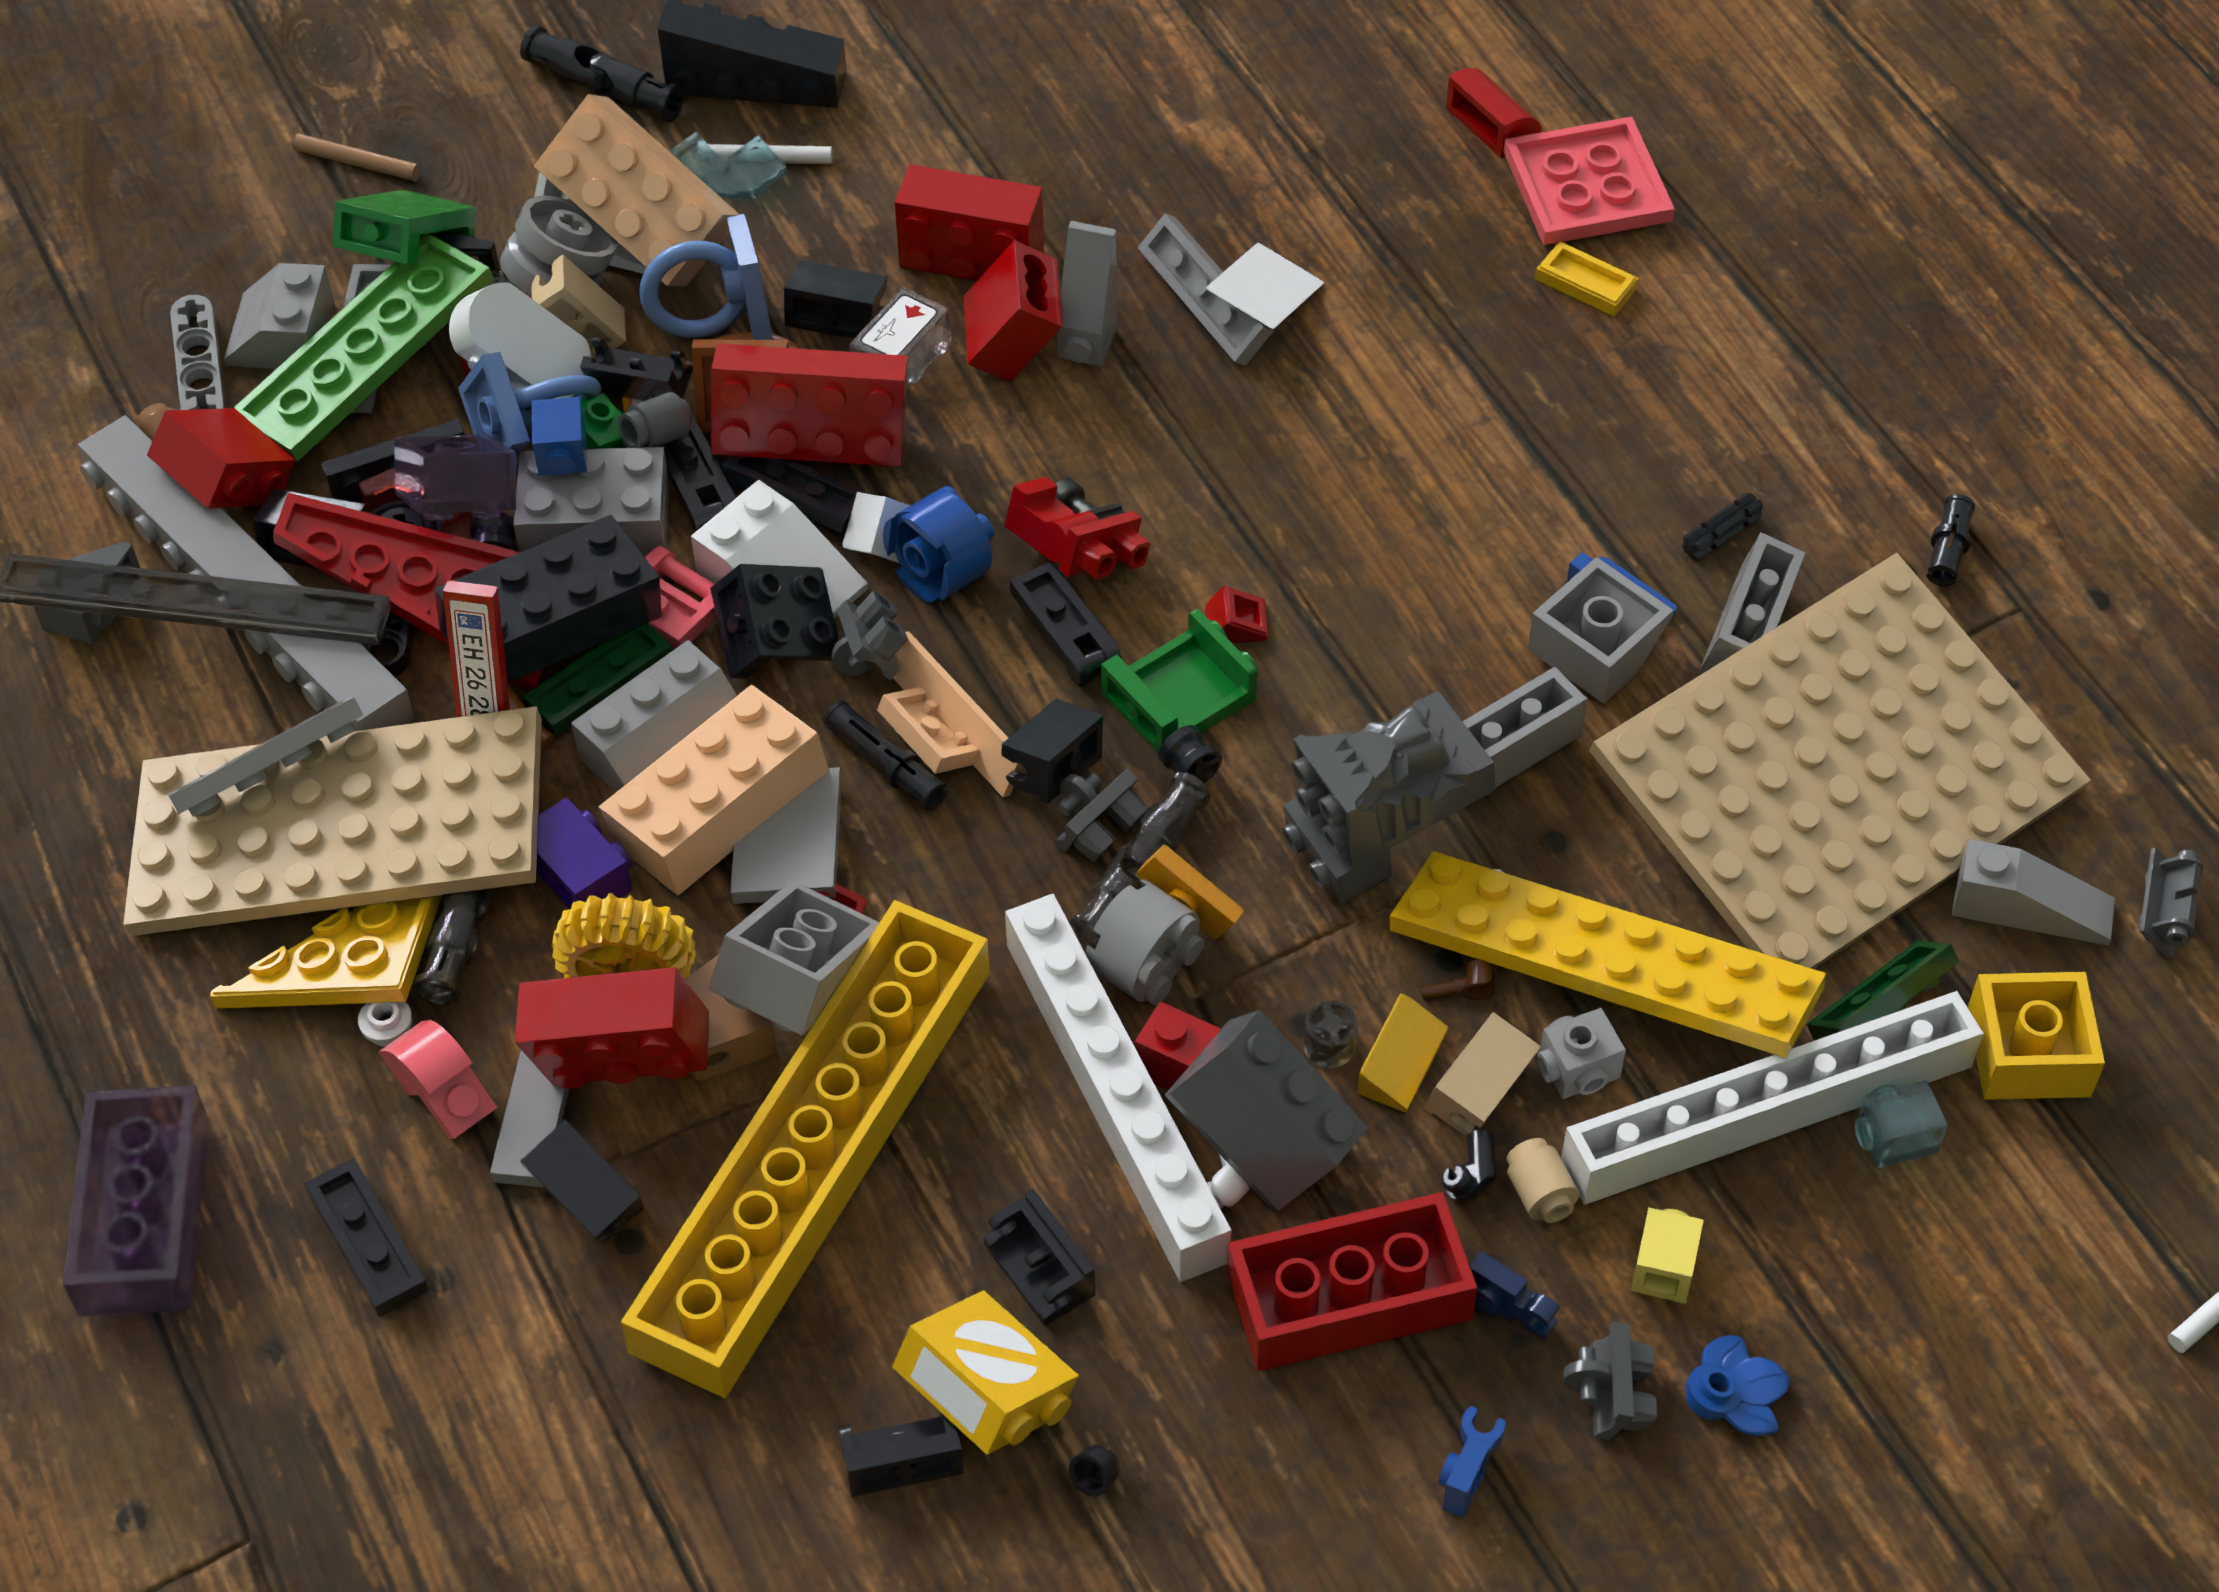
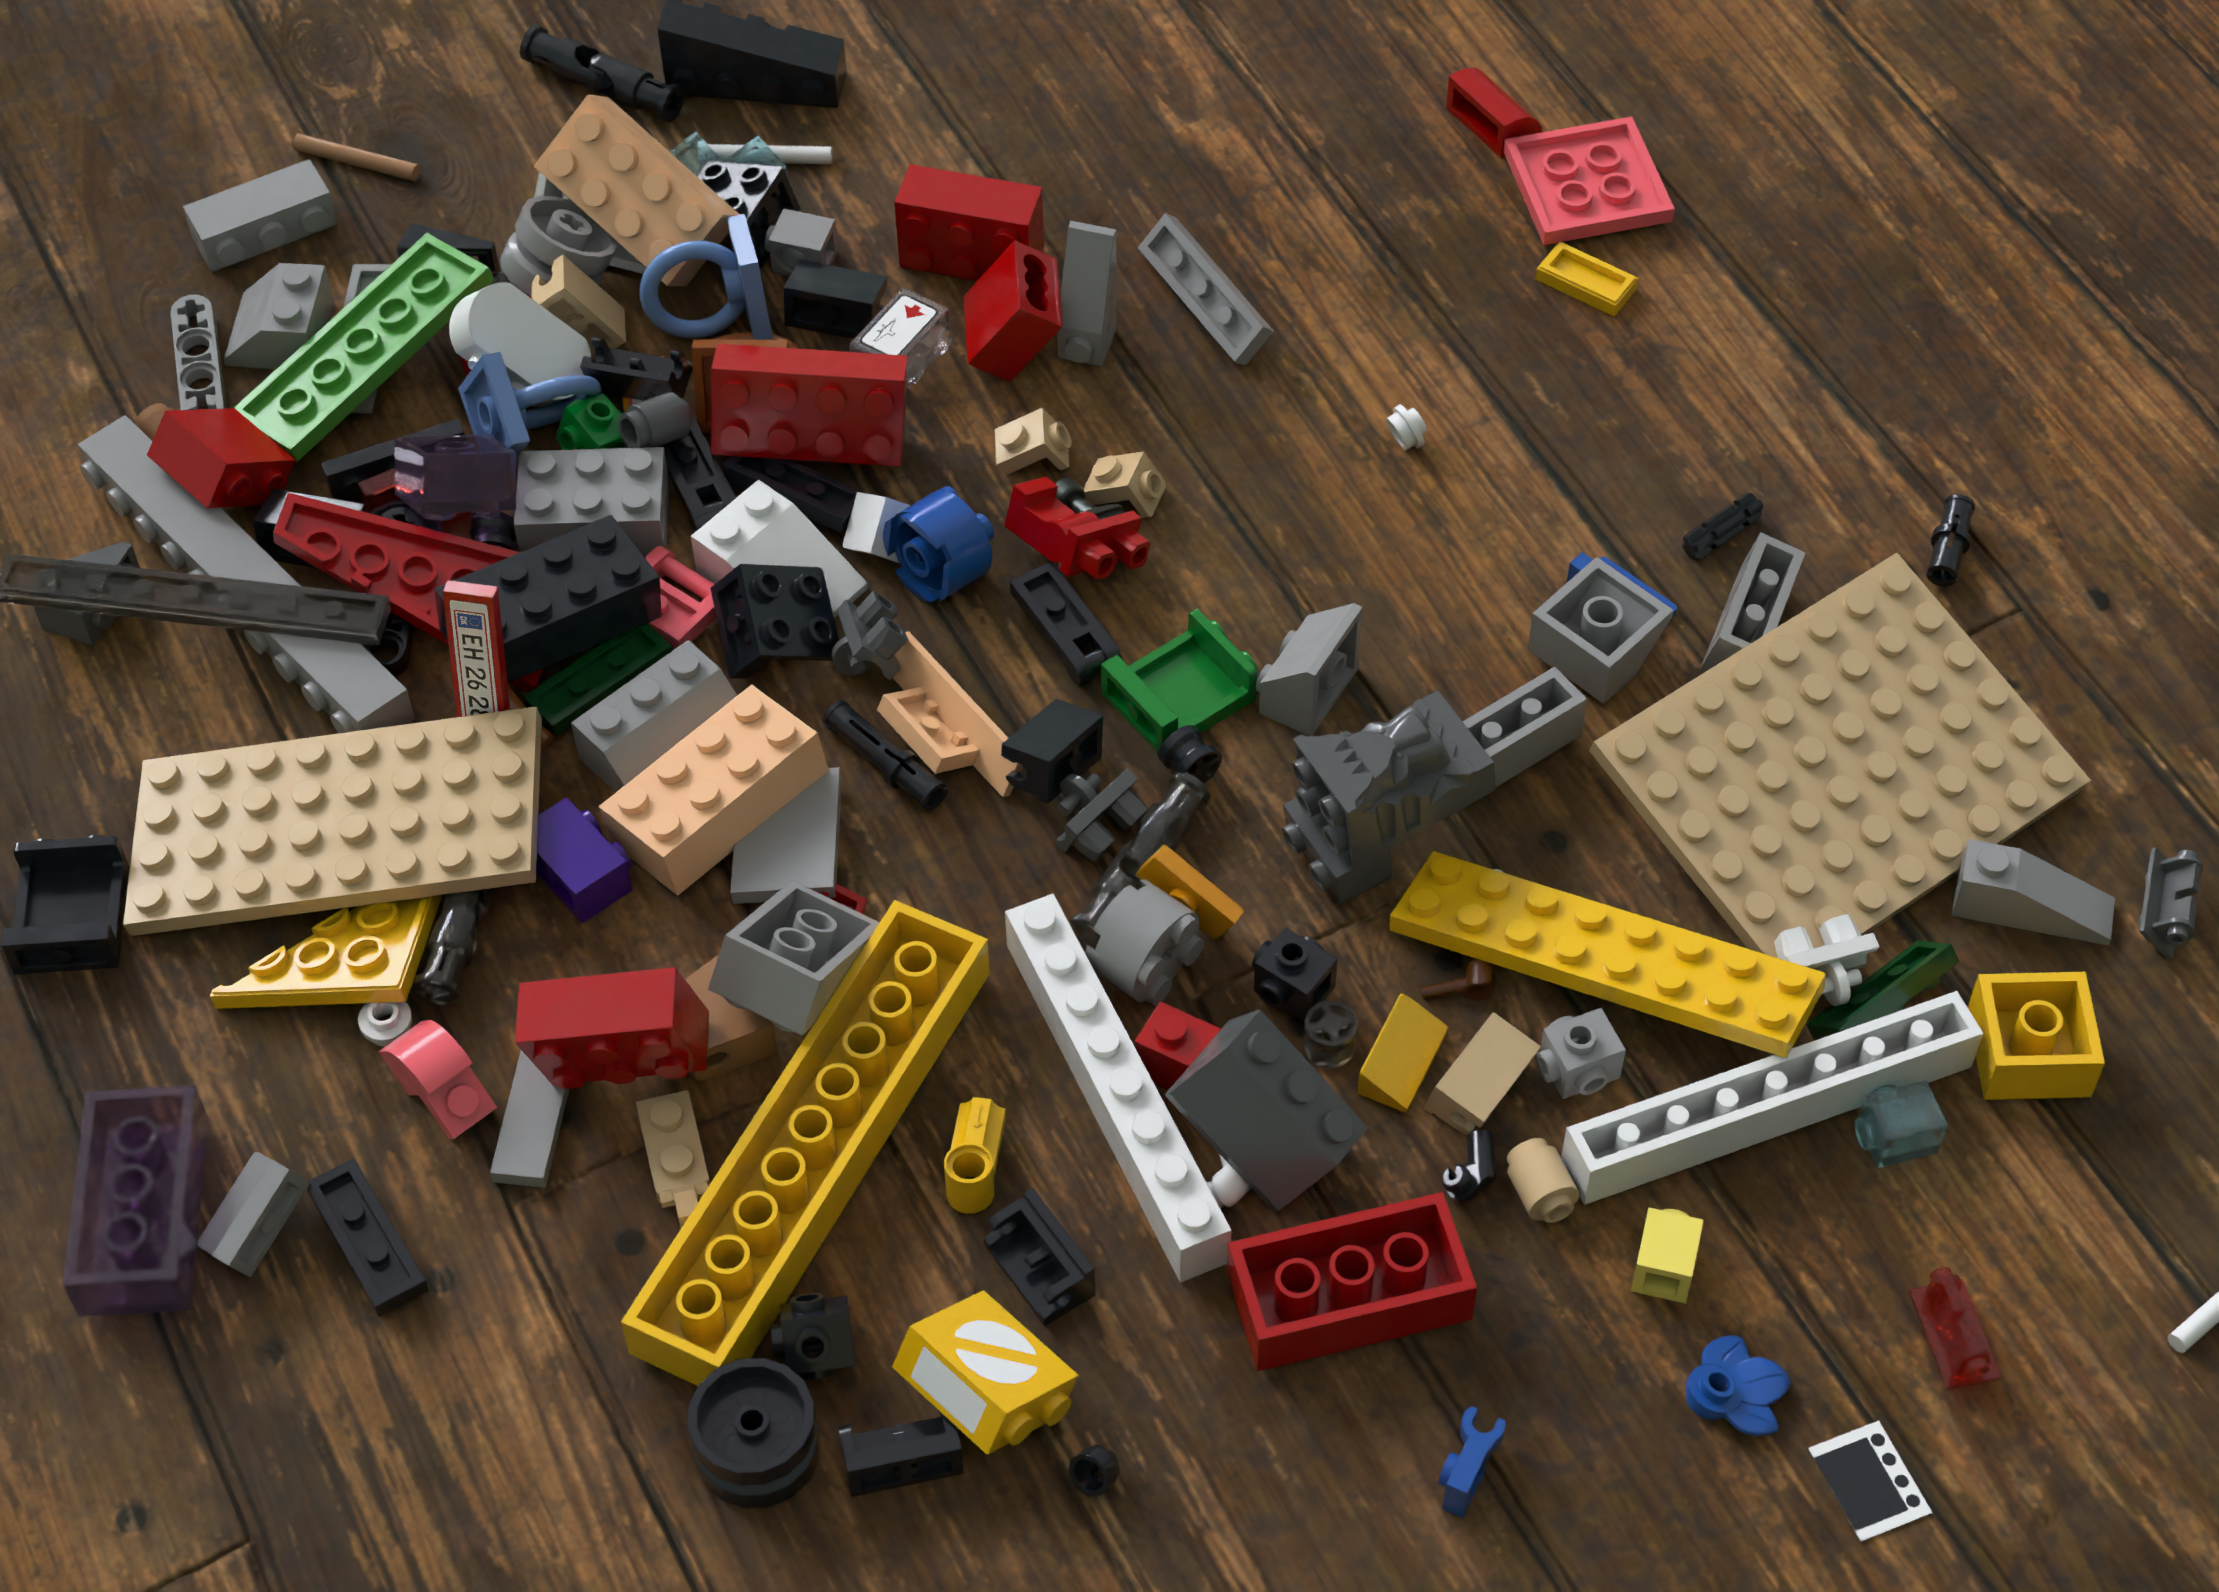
light grey plate [168,696,363,817] -> none
green panel [332,190,476,265] -> none
black hinge [520,1120,644,1243] -> none
blue brick [532,397,587,476] -> none
yellow gear [552,893,696,979] -> none
white sticker [1205,243,1324,329] -> none
red slope [1205,585,1269,643] -> none
dark blue plate [1469,1251,1560,1339] -> none
dark grey hips [1563,1321,1657,1441] -> none
none -> black panel [1,835,129,975]
none -> light grey brick [183,159,338,272]
none -> light grey panel [197,1152,311,1278]
none -> tan hinge [636,1090,710,1228]
none -> black wheel [688,1358,820,1508]
none -> black bracket [697,162,800,268]
none -> light grey brick [765,208,838,276]
none -> black brick [770,1293,855,1379]
none -> yellow piece [944,1097,1006,1214]
none -> tan bracket [994,408,1071,475]
none -> tan bracket [1084,451,1166,518]
none -> black brick [1252,927,1338,1023]
none -> light grey slope [1256,603,1363,736]
none -> white plate [1386,404,1428,451]
none -> white hips [1774,914,1880,1007]
none -> black sticker [1808,1420,1932,1541]
none -> clear red hinge [1909,1267,2001,1390]

